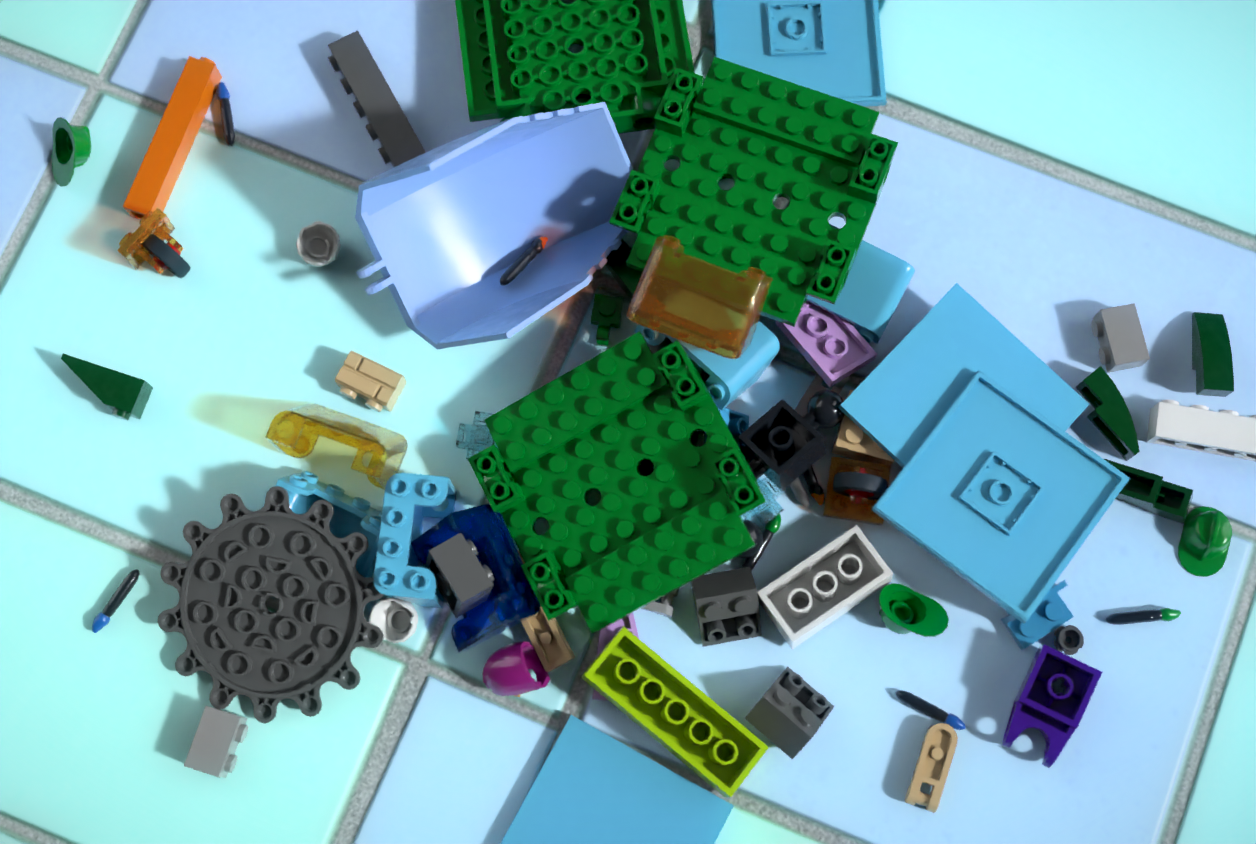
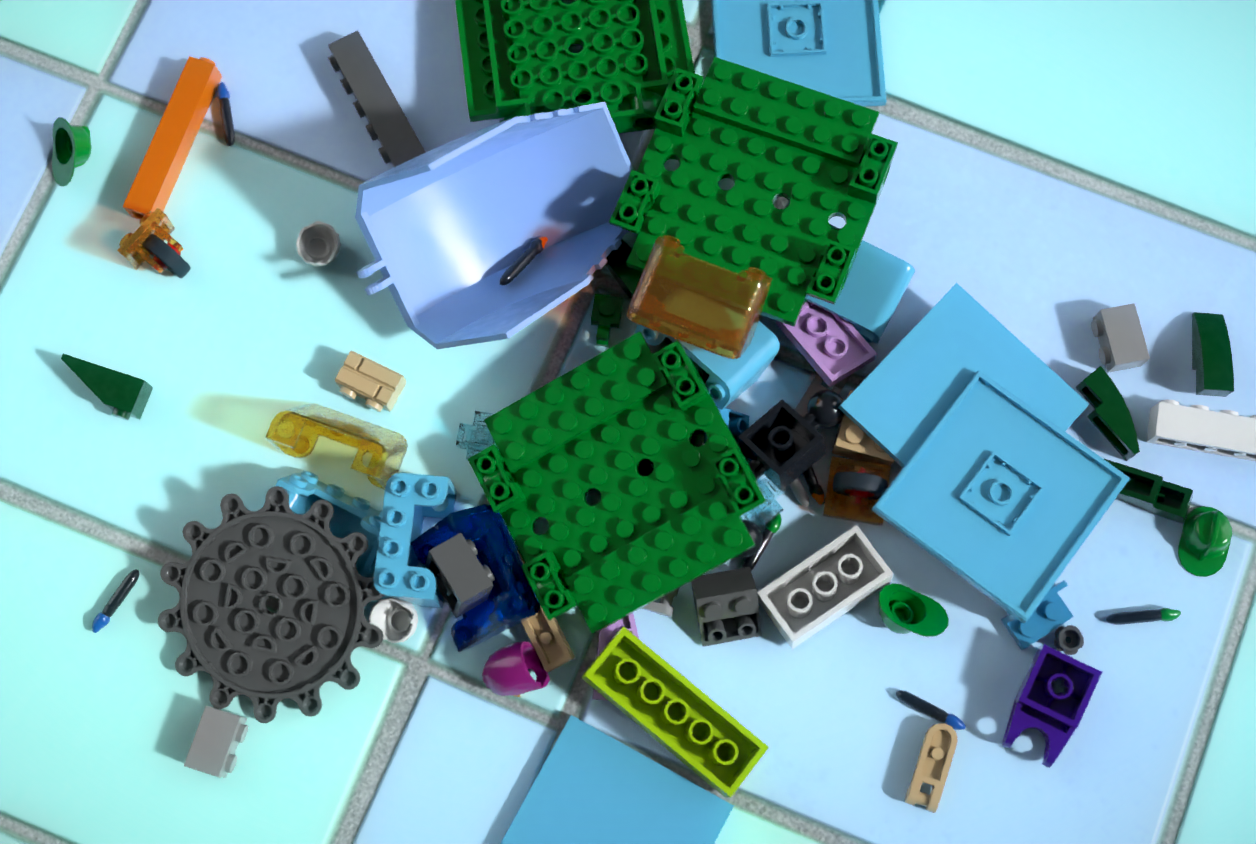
dark grey slope [745,666,835,759] -> none

